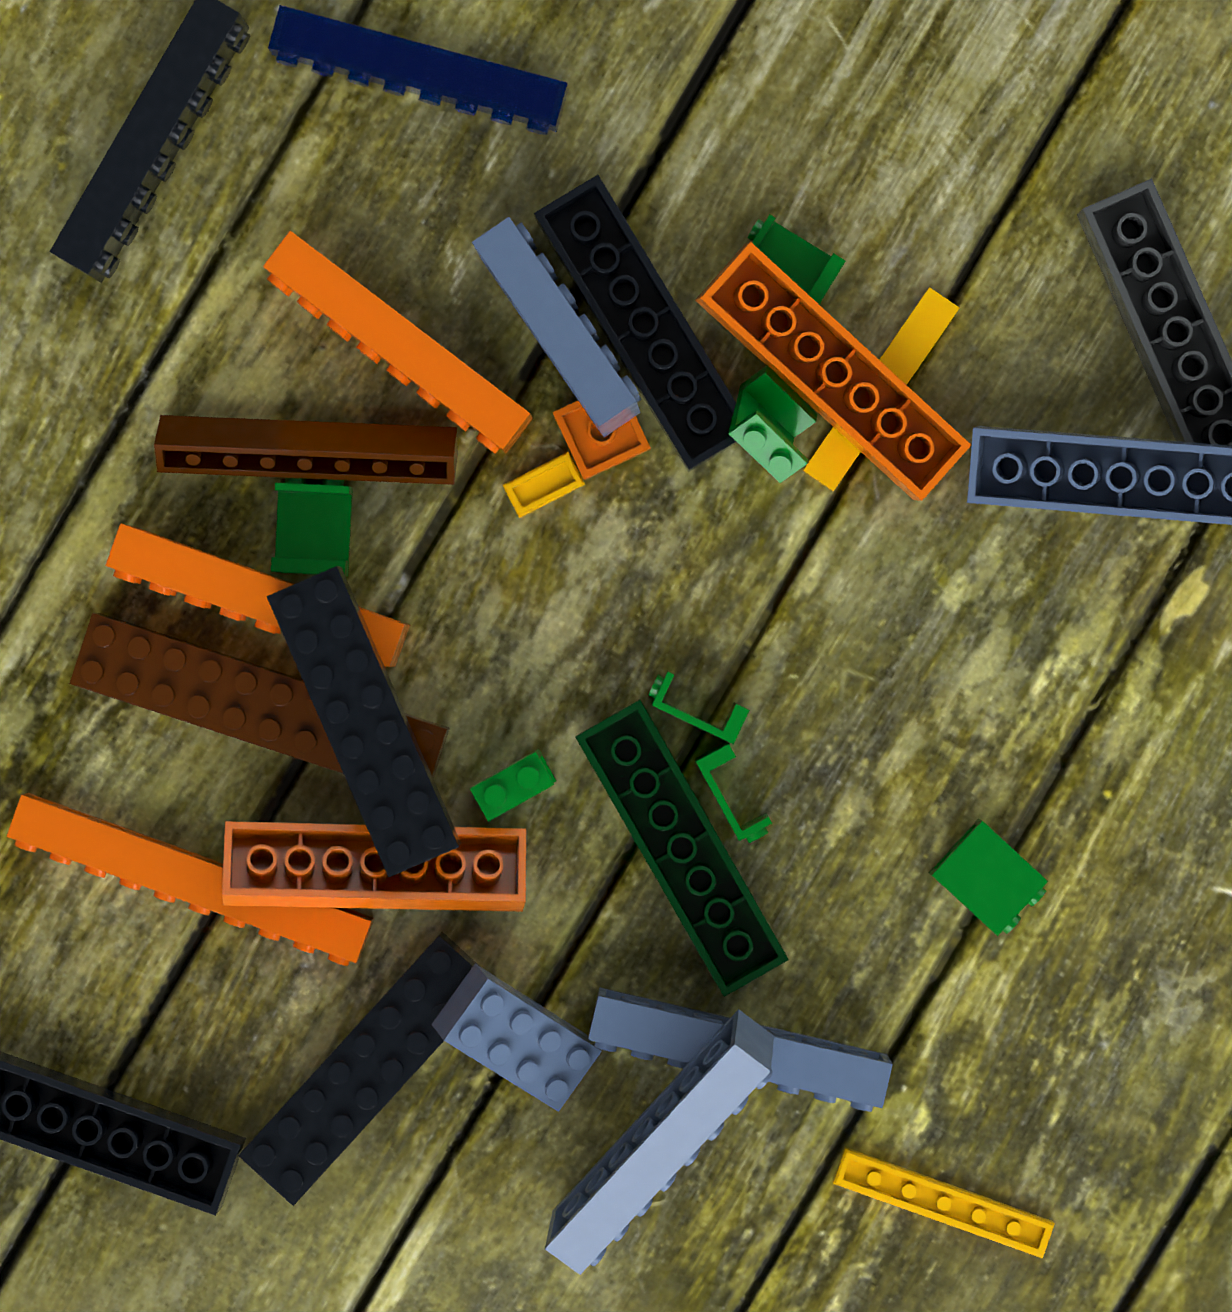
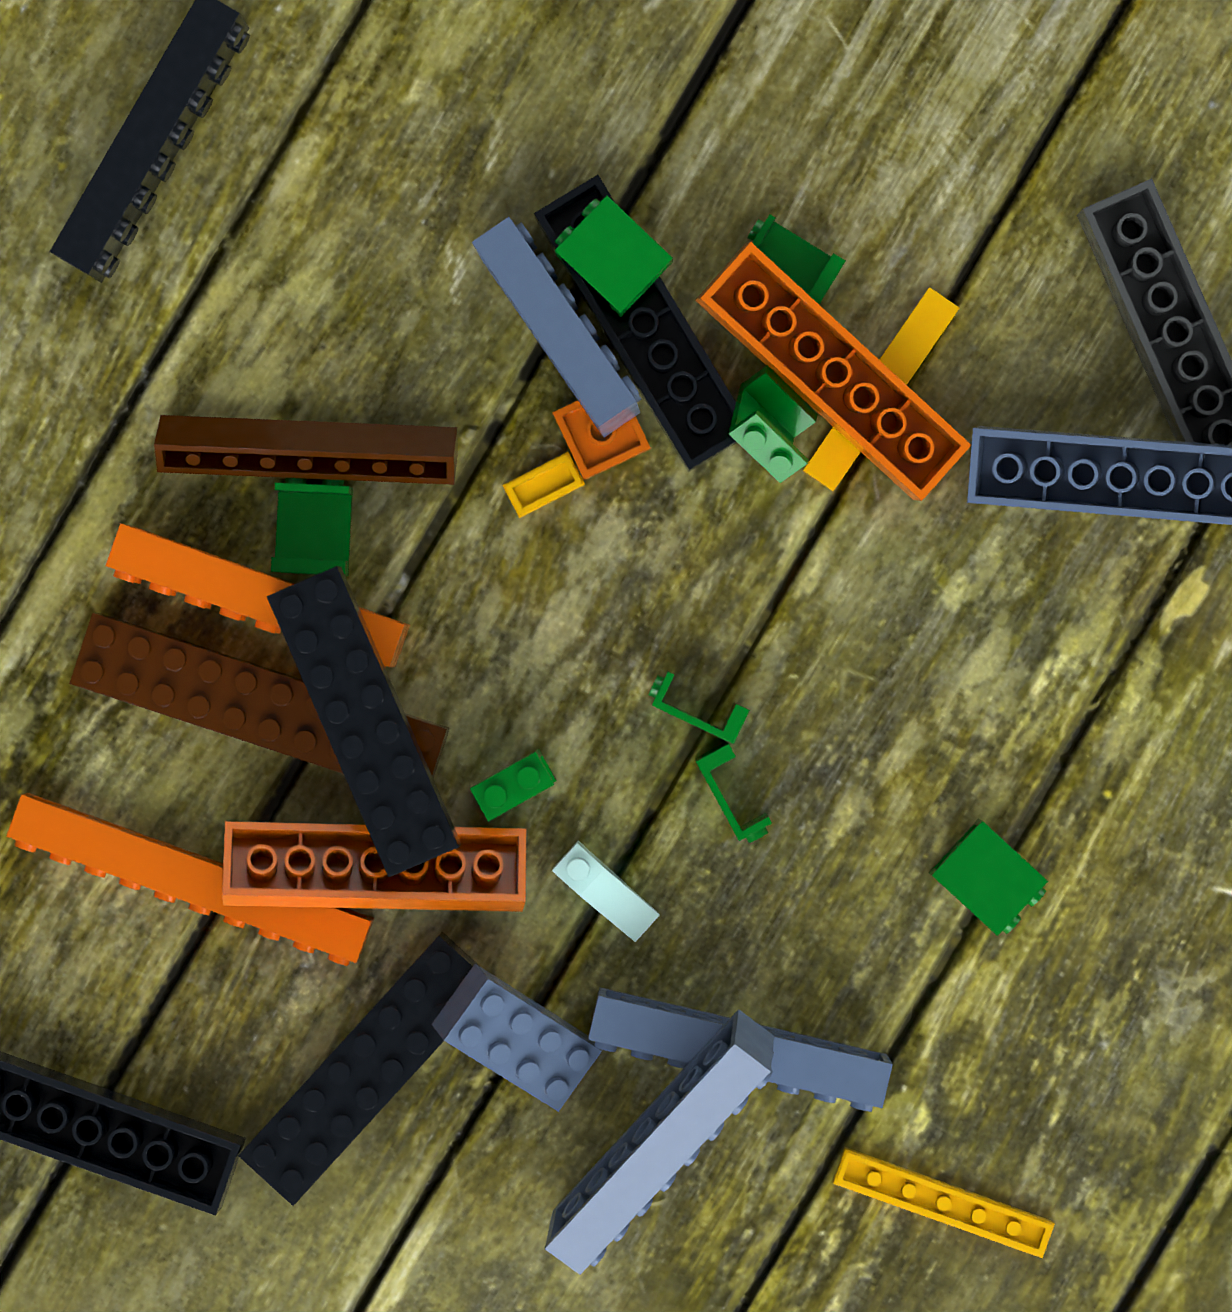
orange brick [263,231,533,454] -> none
clear blue brick [268,5,569,135] -> none
dark green brick [575,699,789,997] -> none
none -> light aqua slope [552,841,660,942]
none -> green panel [555,196,673,317]

